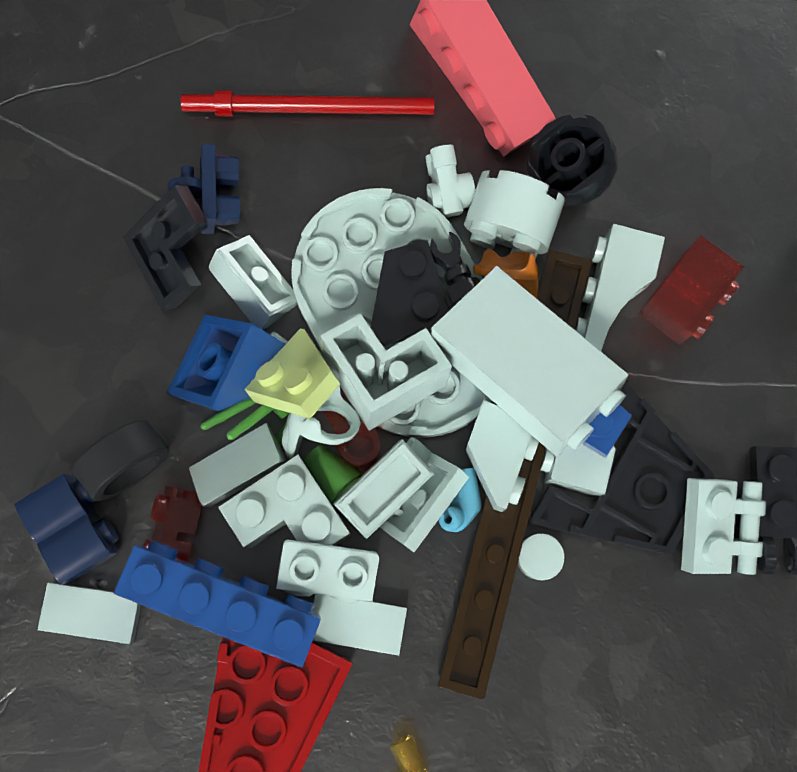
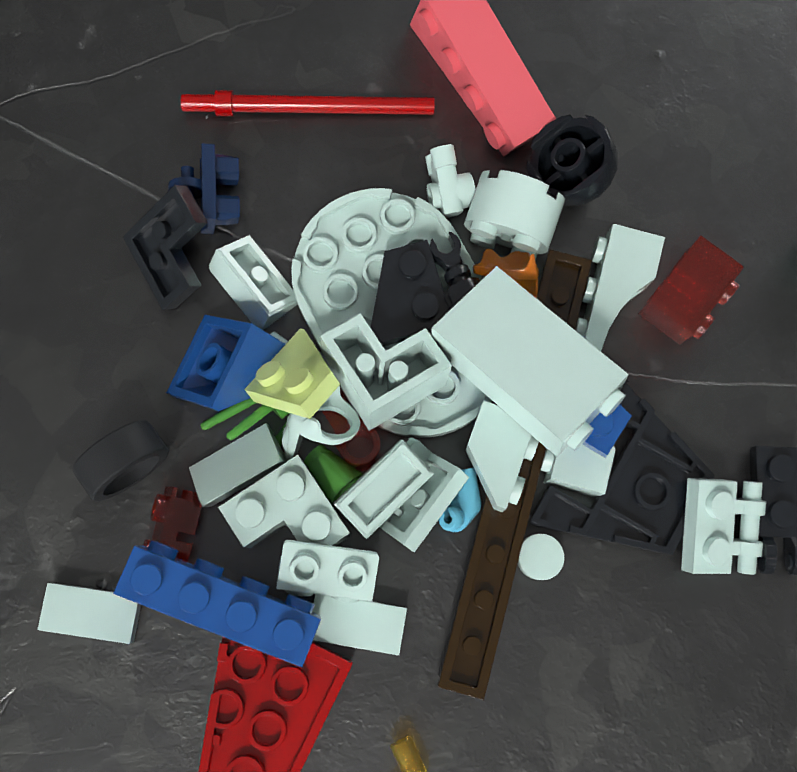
dark blue brick [14,474,119,584] -> none

